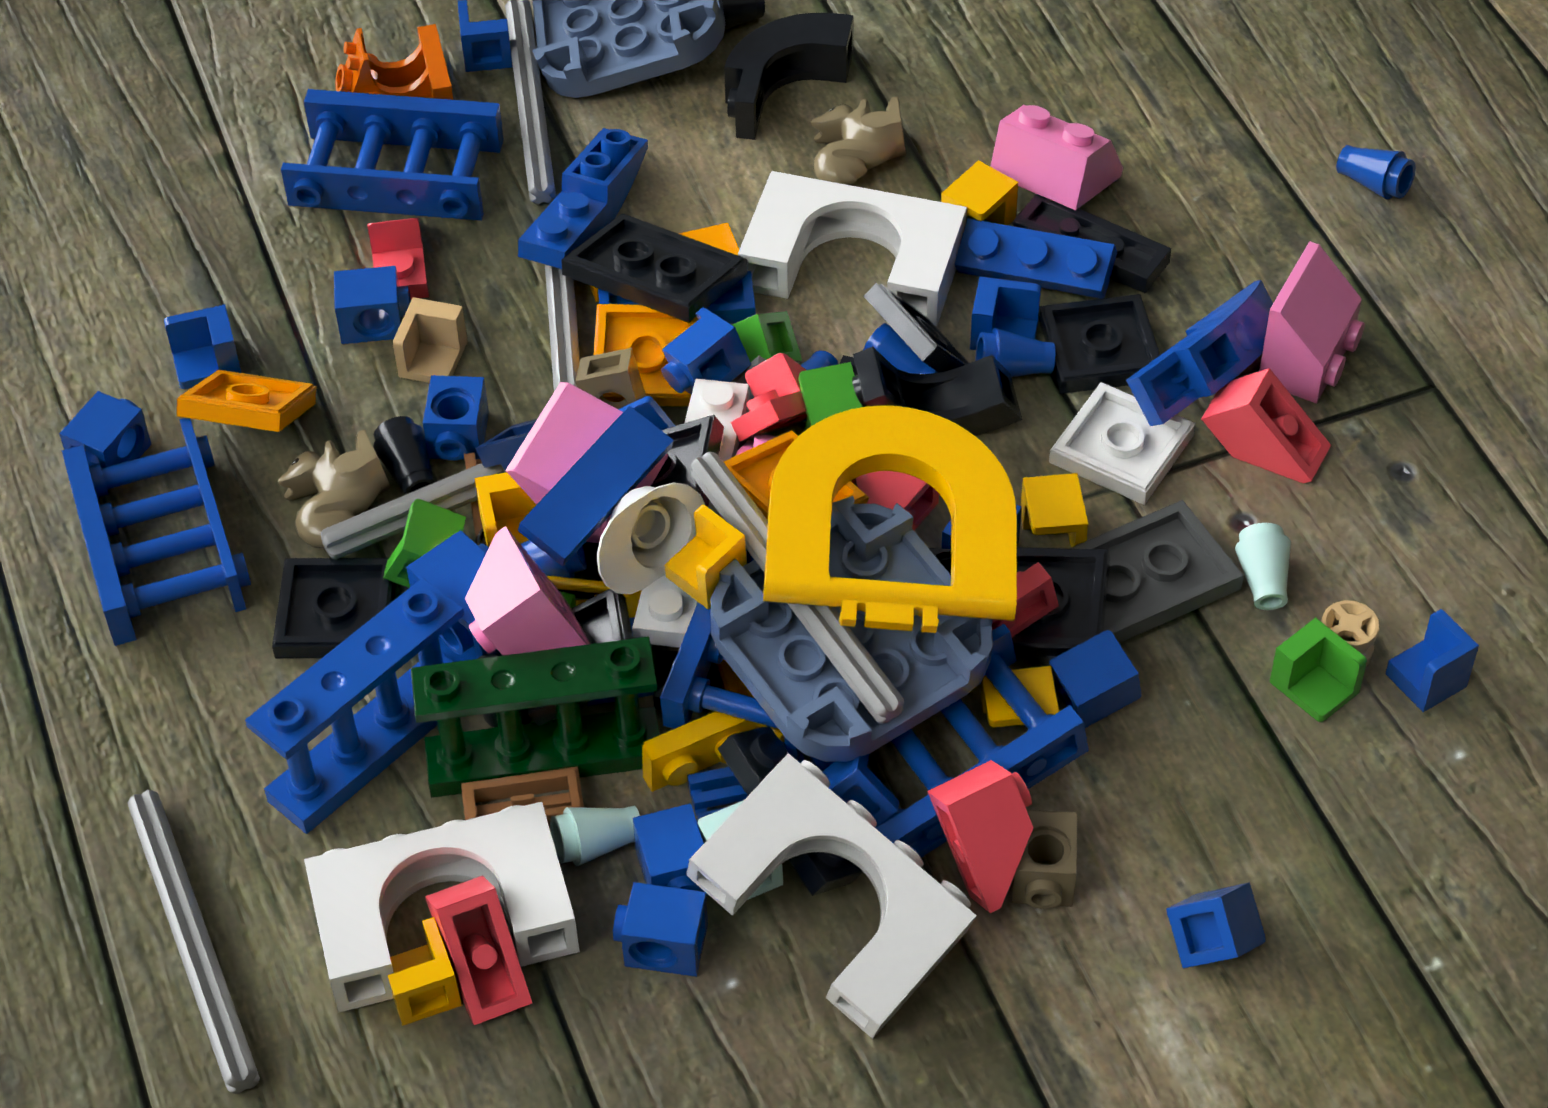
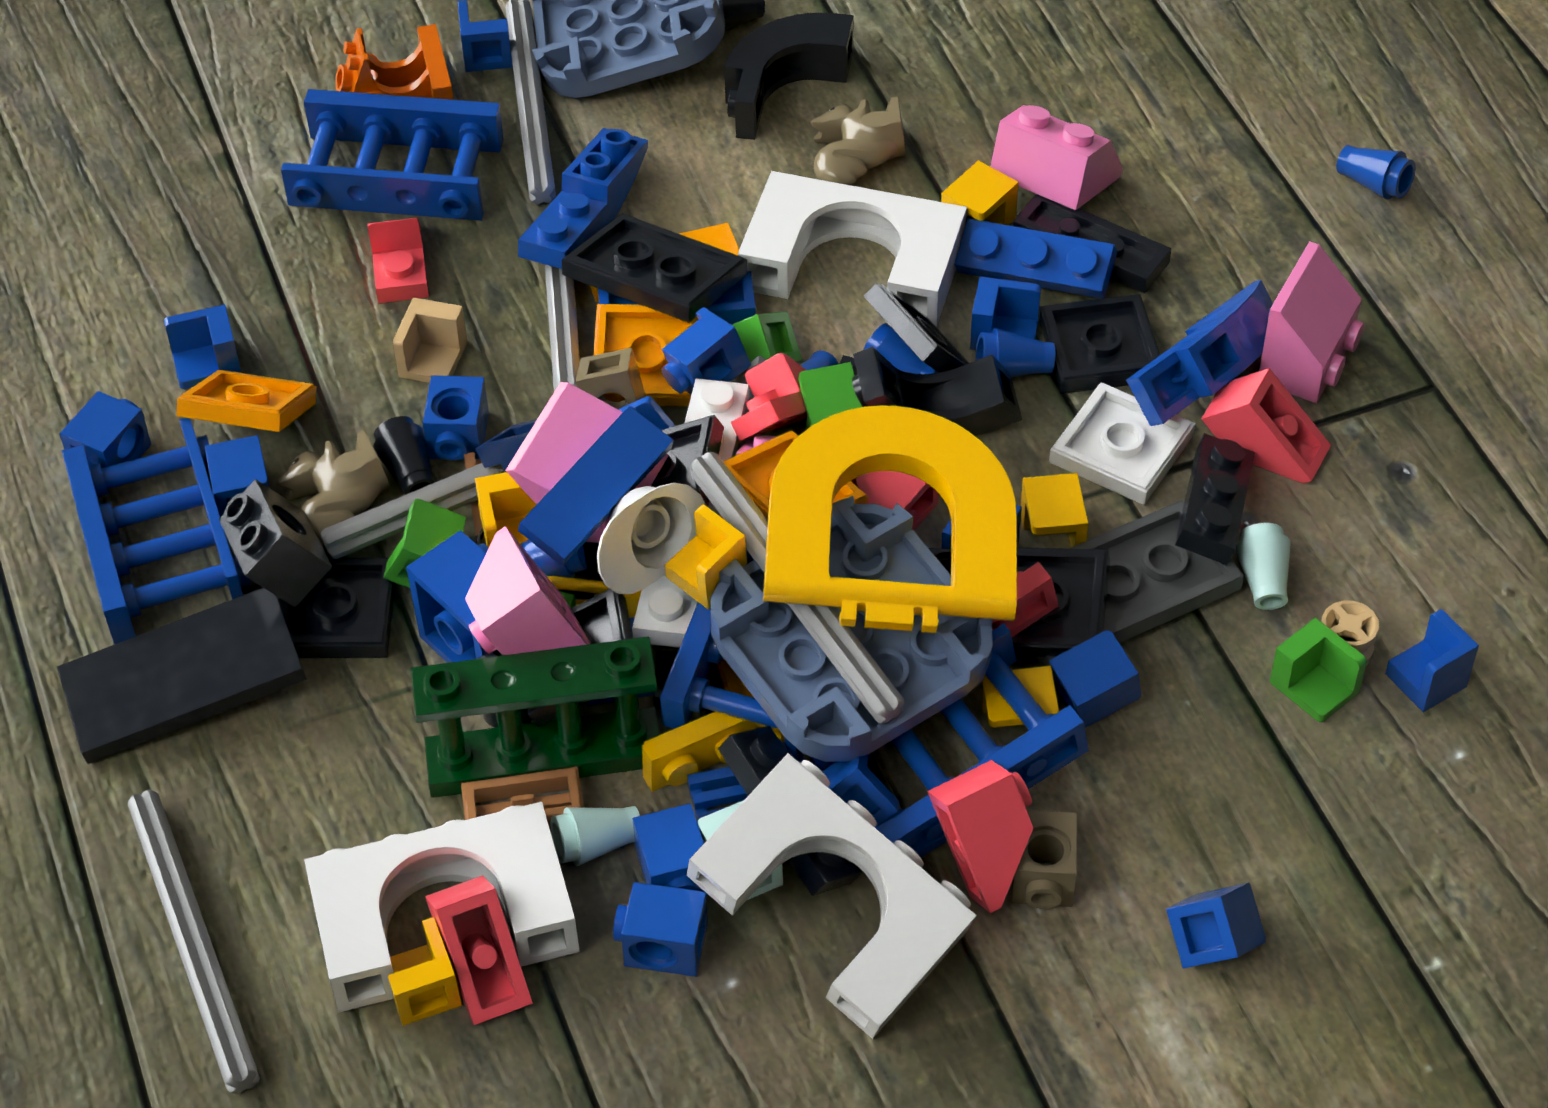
blue fence [245,578,465,834] -> none
blue brick [334,266,411,344] -> none
none -> black tile [57,588,307,764]
none -> blue panel [204,435,270,517]
none -> black brick [219,479,332,608]
none -> black plate [1175,433,1255,565]

